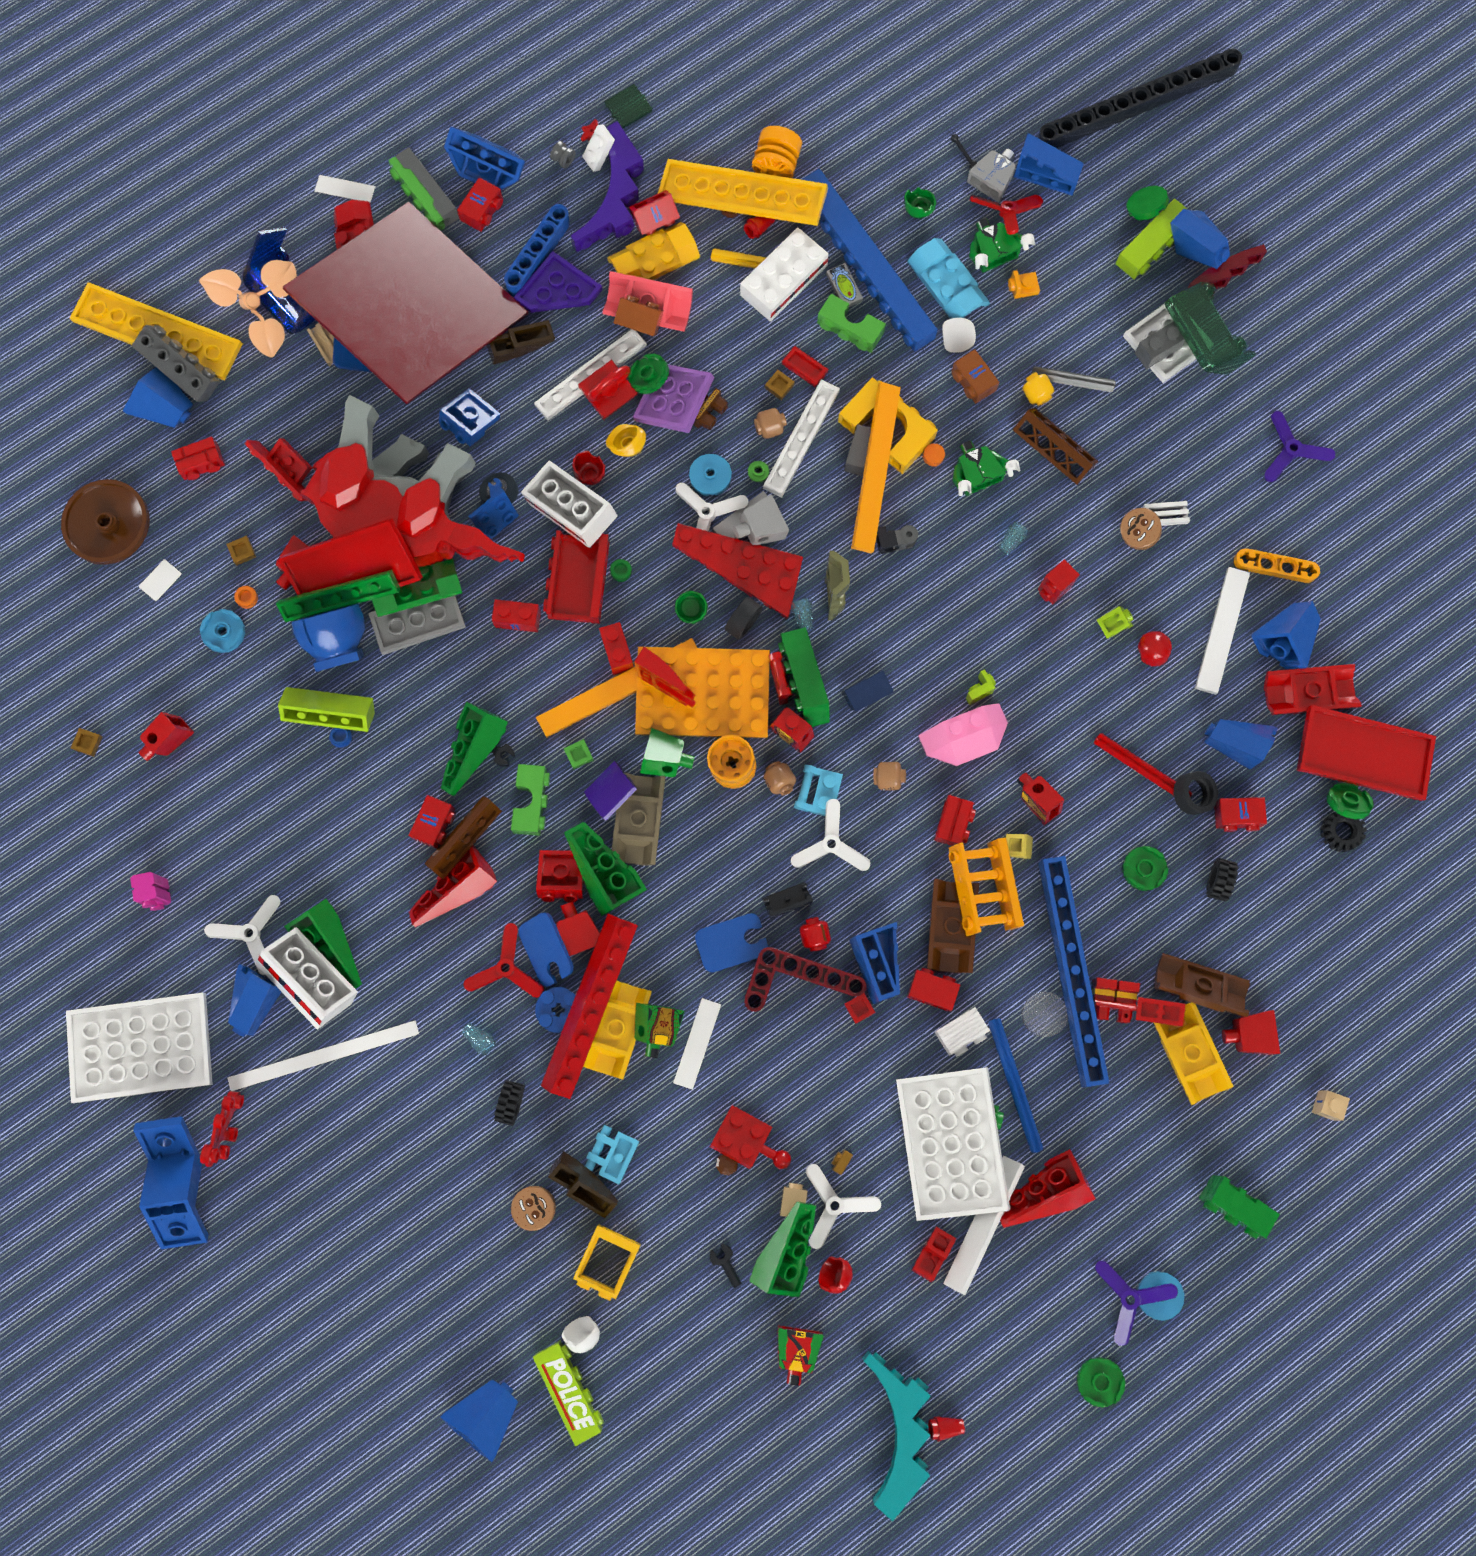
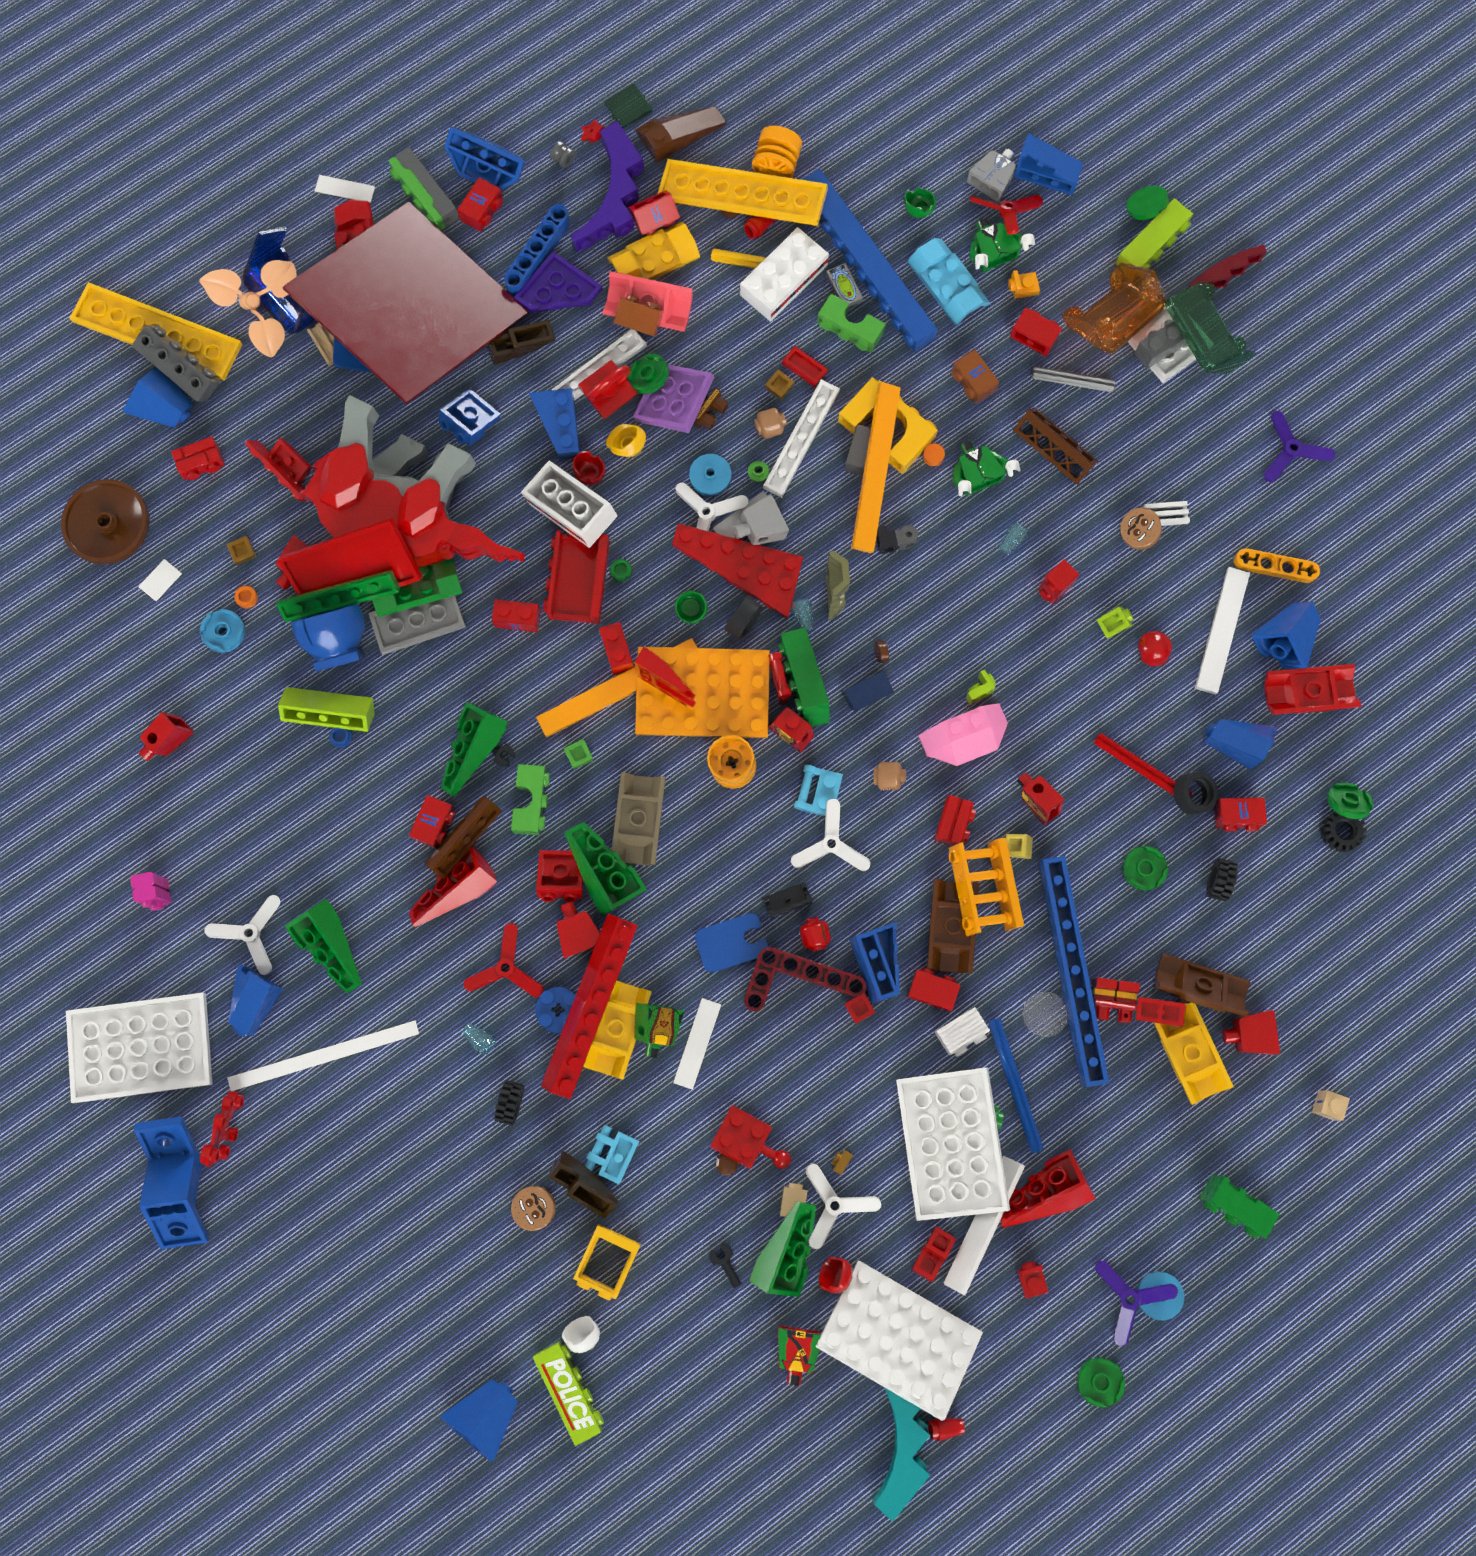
pearl gold plate [71,728,102,757] -> none
white brick [256,927,358,1030] -> none
blue plate [468,472,519,539] -> none
blue piece [519,912,574,987] -> none
white plate [582,125,615,172] -> none
dark purple slope [584,761,637,821] -> none
torso [640,728,695,777] -> none
medium nougat head [763,761,796,796] -> none
white sticker [942,318,976,353] -> none
black hinge [951,134,977,170] -> none
yellow head [1023,372,1054,406] -> none
black beam [1038,48,1242,148] -> none
blue slope [1170,209,1230,269] -> none
red tile [1297,705,1436,801] -> none
none -> blue wedge [529,388,581,460]
none -> reddish brown wedge [635,106,726,163]
none -> white plate [815,1260,983,1421]
none -> reddish brown tile [874,641,889,663]
none -> red brick [1010,308,1062,357]
none -> red bracket [1016,1261,1049,1299]
none -> clear orange windscreen [1061,263,1166,354]

